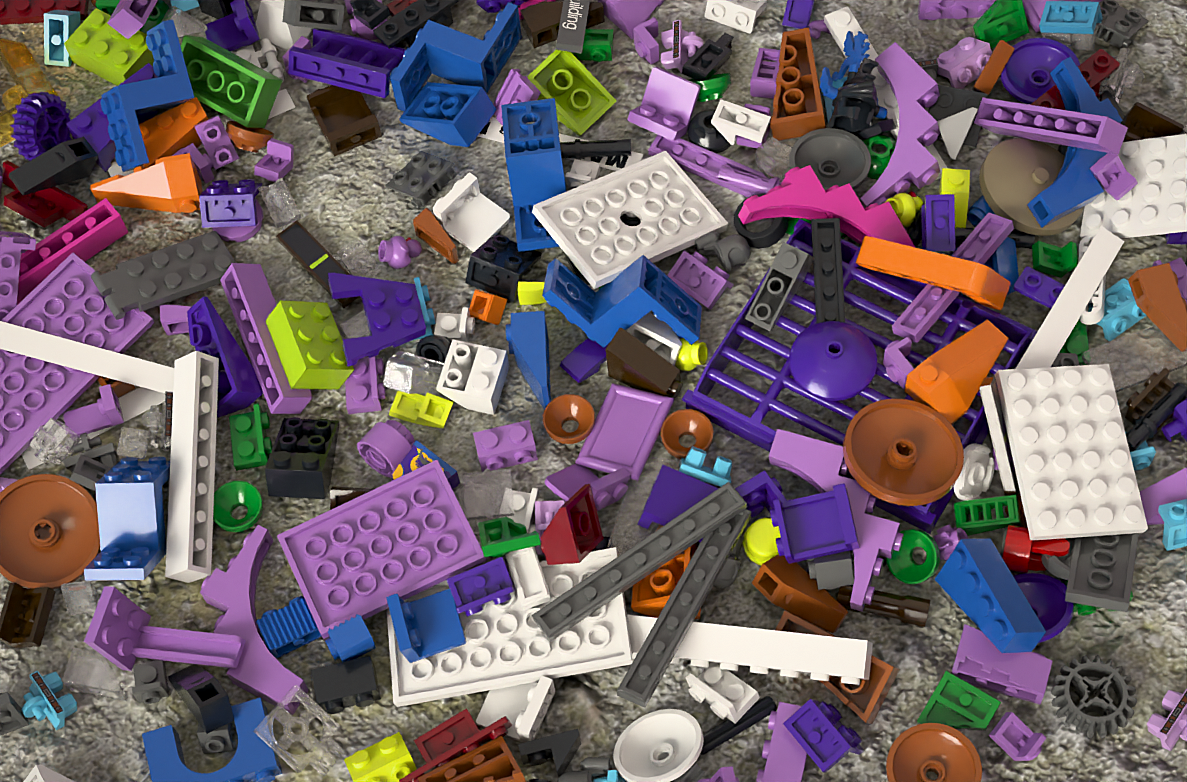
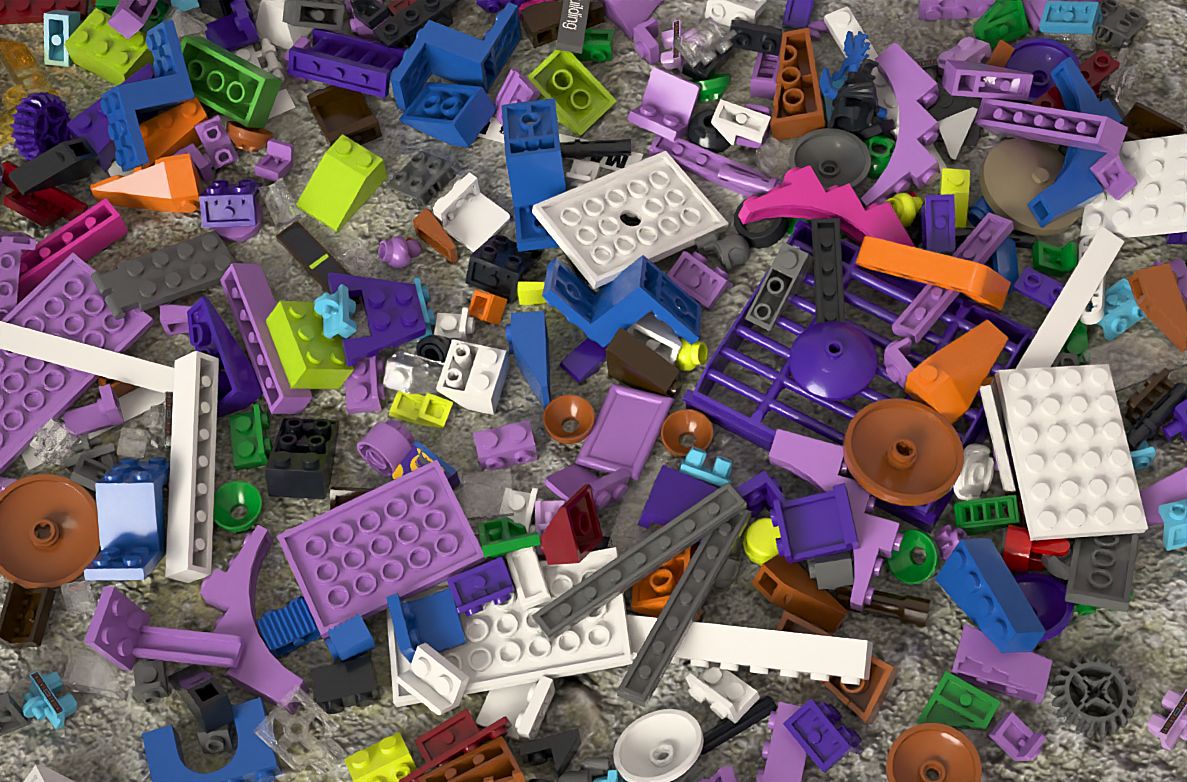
none -> lime slope [296,134,388,233]
none -> medium azure hips [314,284,357,339]
none -> white bracket [396,643,469,715]
none -> clear bracket [673,16,737,68]
none -> black bracket [727,19,783,56]
none -> medium lavender slope [941,60,1033,101]

